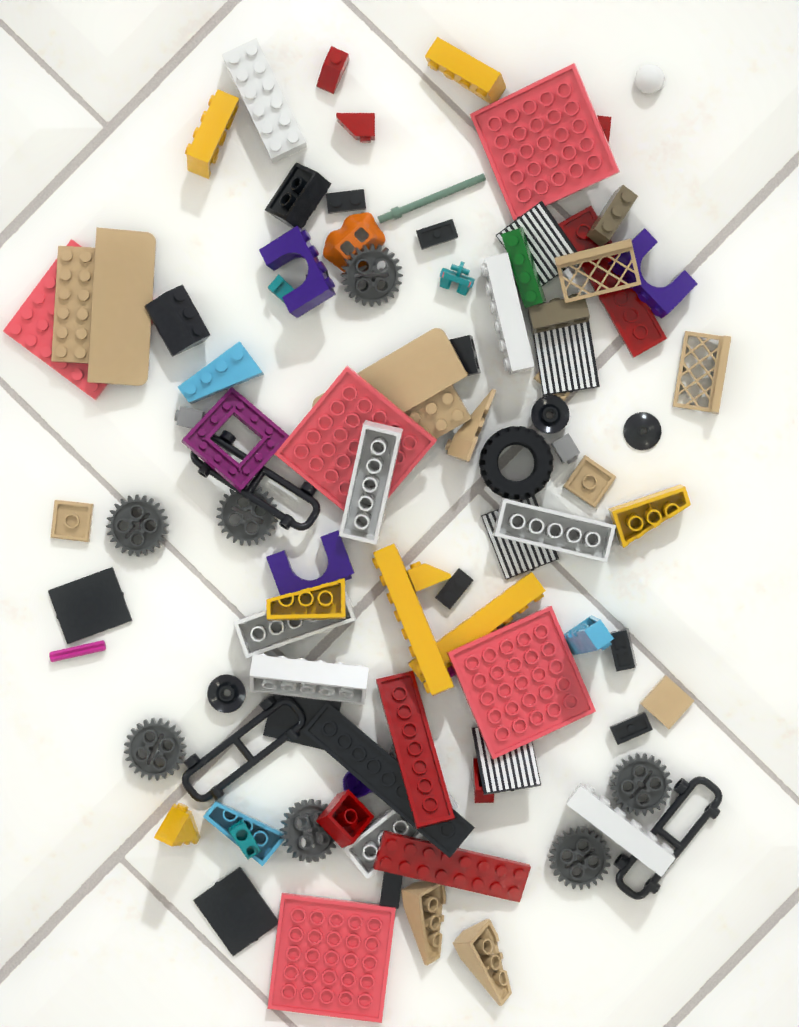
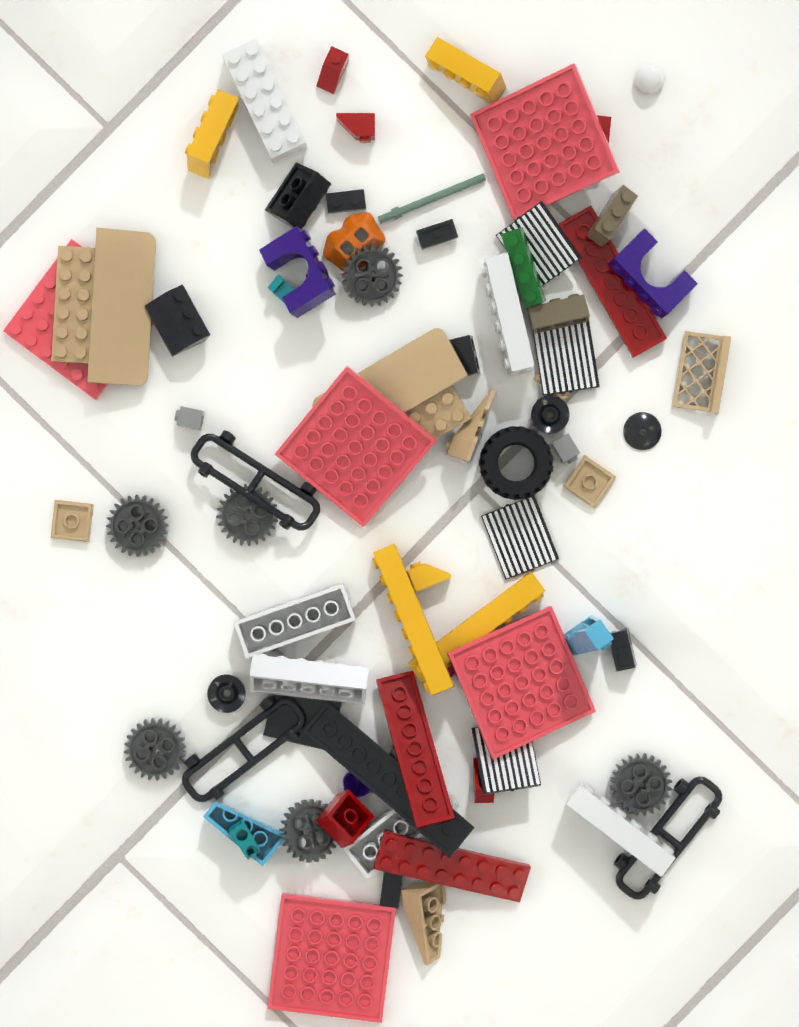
black piece [48,567,132,644] -> none
dark pink axle [49,640,106,662] -> none
yellow wedge [154,803,200,846] -> none
medium azure wedge [178,341,264,404] -> none
magenta plate [181,387,289,492] -> none
black piece [193,867,278,956] -> none
dark purple arch [266,530,355,596] -> none
yellow wedge [266,578,346,621] -> none
white brick [339,420,403,545] -> none
black plate [435,568,473,610] -> none
teal hips [440,261,475,296] -> none
tan wedge [453,919,512,1006] -> none
white brick [492,498,616,563] -> none
dark grey gear [548,826,611,890] -> none
tan fence [554,239,641,303] -> none
yellow wedge [608,484,691,548] -> none
black plate [610,712,653,745] -> none
tan tile [640,675,694,729] -> none

